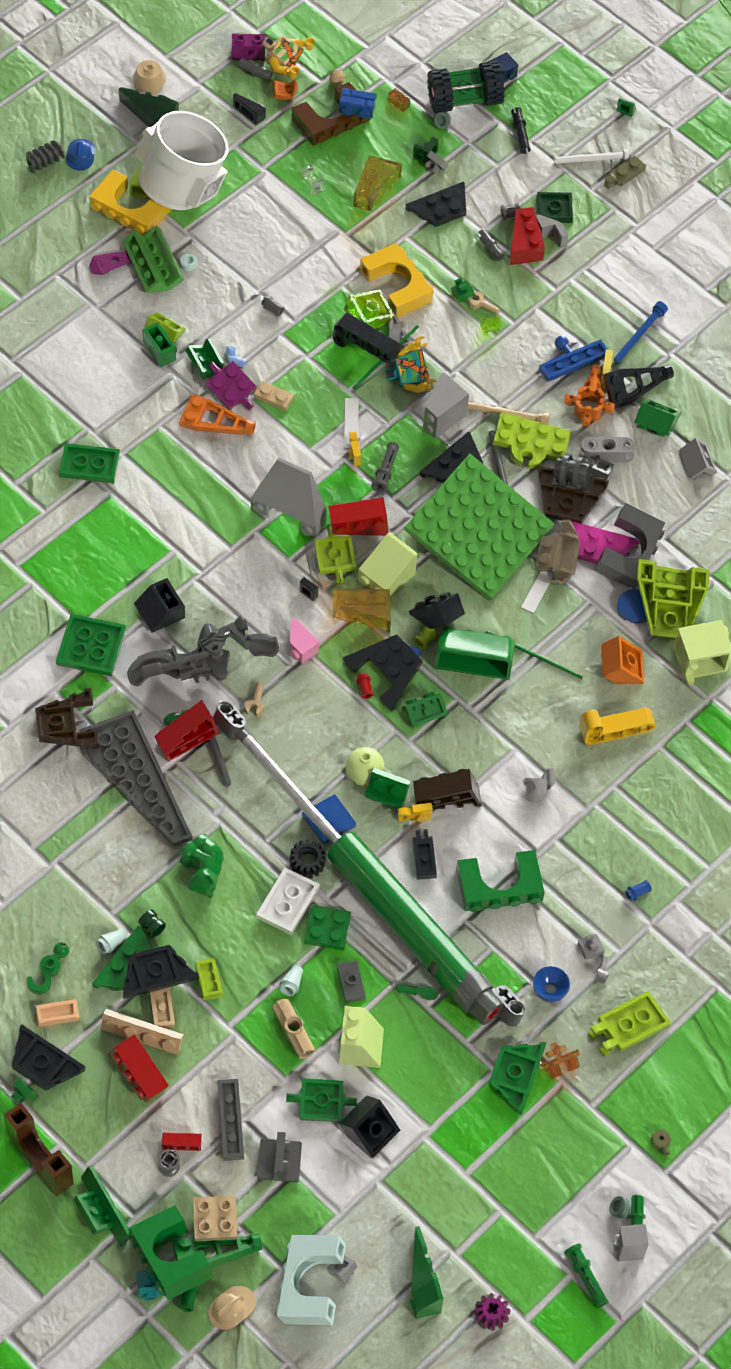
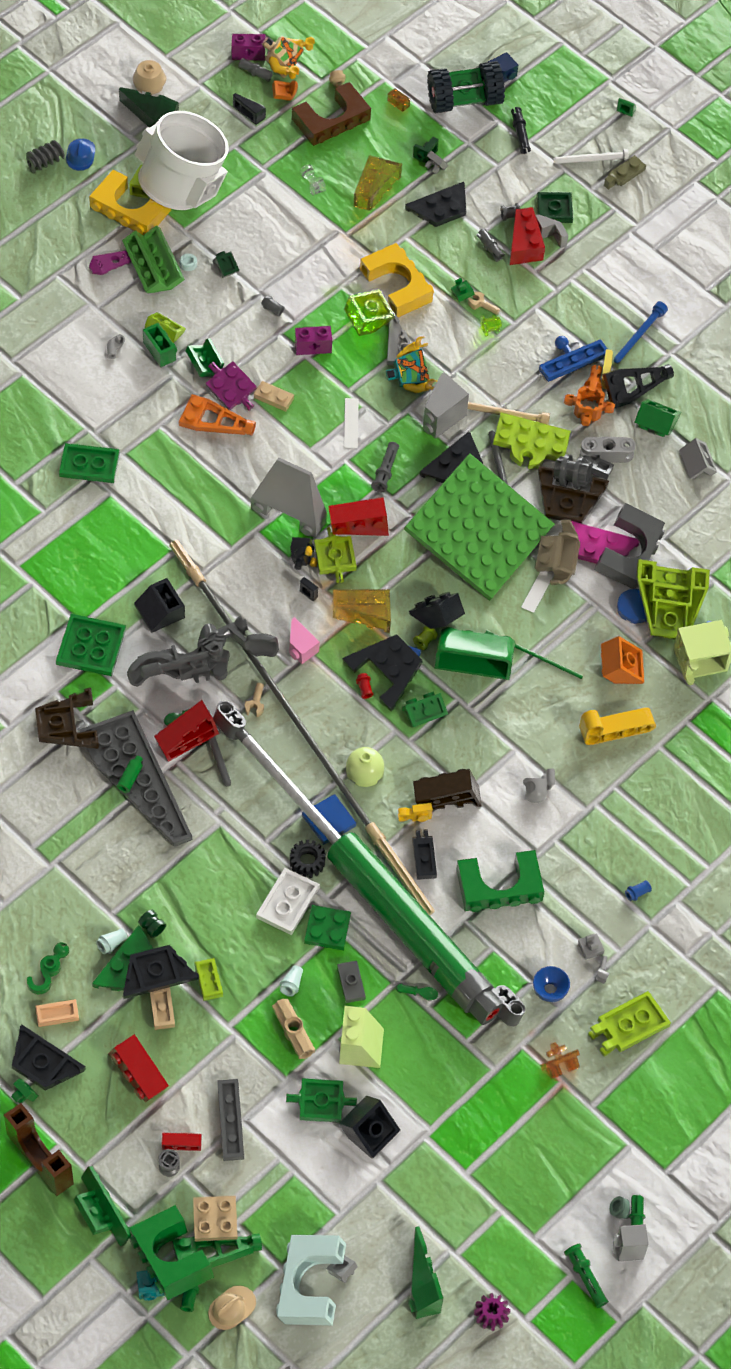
tan plate [101,1009,183,1055] -> none
green animal [179,834,224,898] -> none
light blue arm [225,346,247,368] -> none
dark grey bracket [257,1132,302,1182] -> none
black beam [332,313,402,363] -> none
blue brick [339,88,377,118] -> none
yellow plate [348,432,361,466] -> none
green axle [352,325,419,390] -> none
yellowish green slope [358,532,418,601] -> none
green bracket [364,768,411,809] -> none
sand green tile [434,111,451,129] -> none
green wing [488,1042,546,1115] -> none
olive piece [651,1130,671,1156] -> none
none -> light grey arm [107,334,125,359]
none -> green cylinder [117,755,143,793]
none -> axle [169,540,435,915]
none -> dark green bracket [212,251,240,278]
none -> black piece [290,537,317,570]
none -> magenta brick [295,326,332,355]

